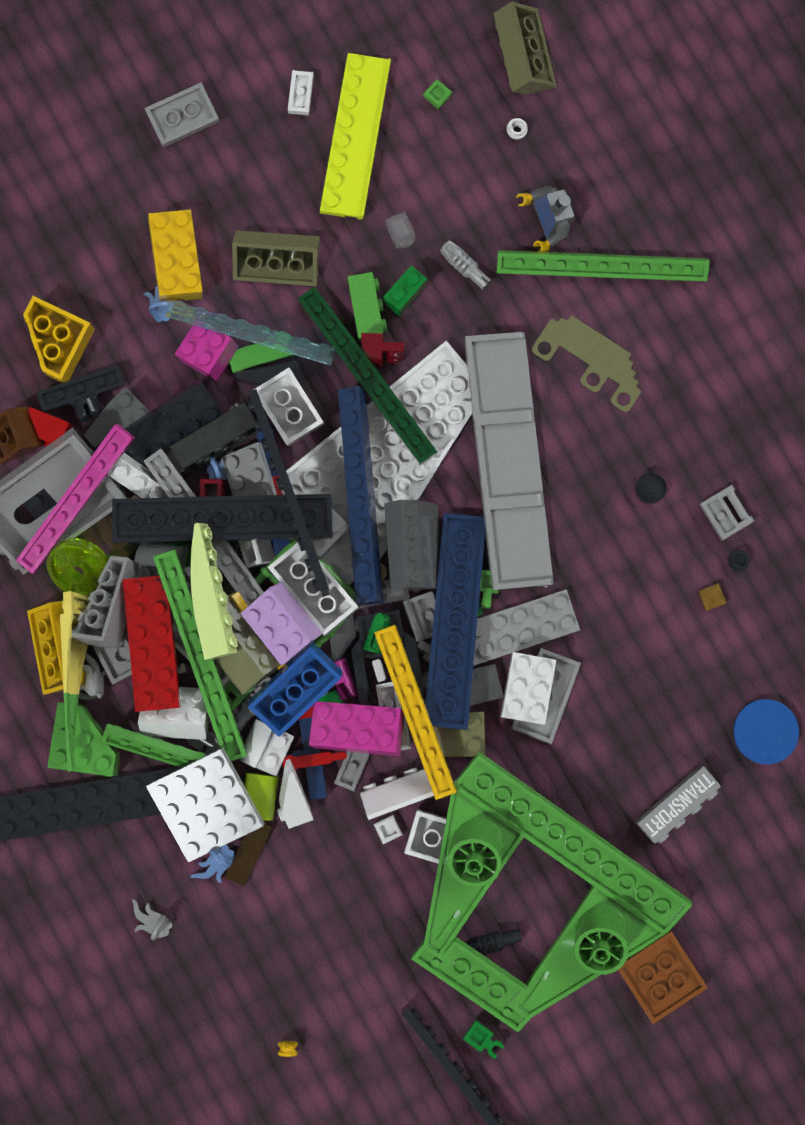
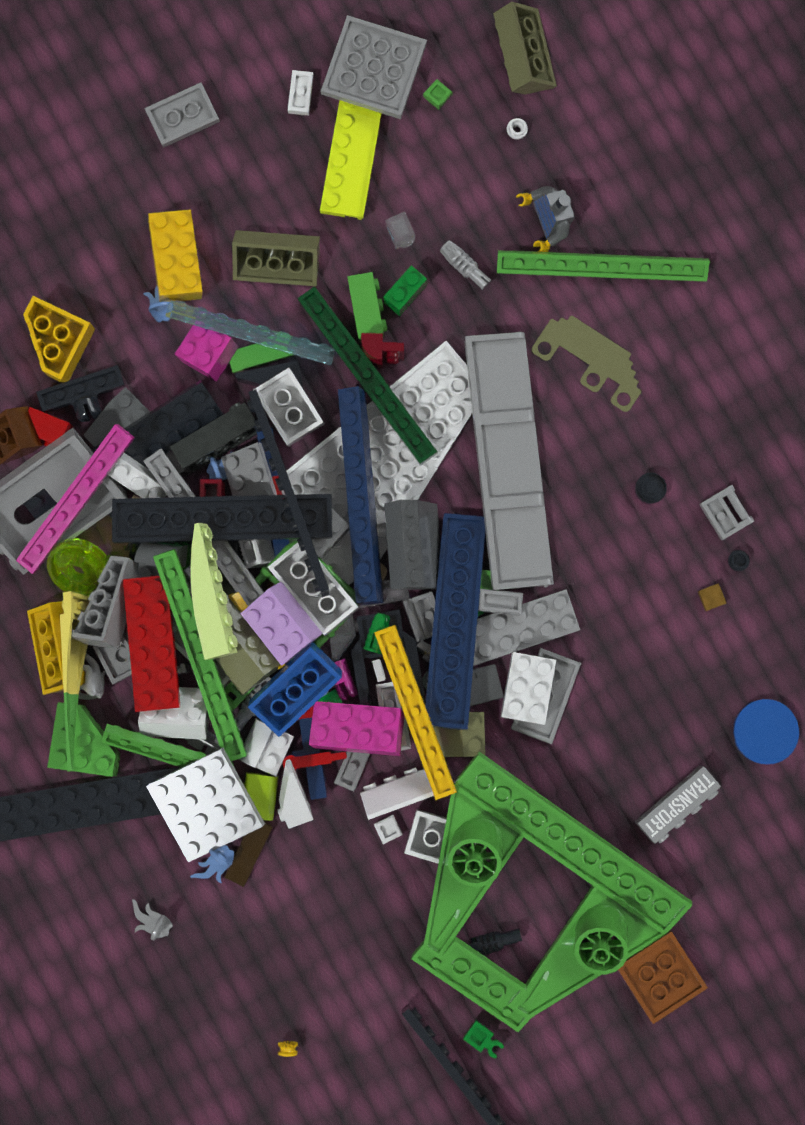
none -> light grey plate [321,15,427,119]
none -> light grey tile [478,589,523,615]

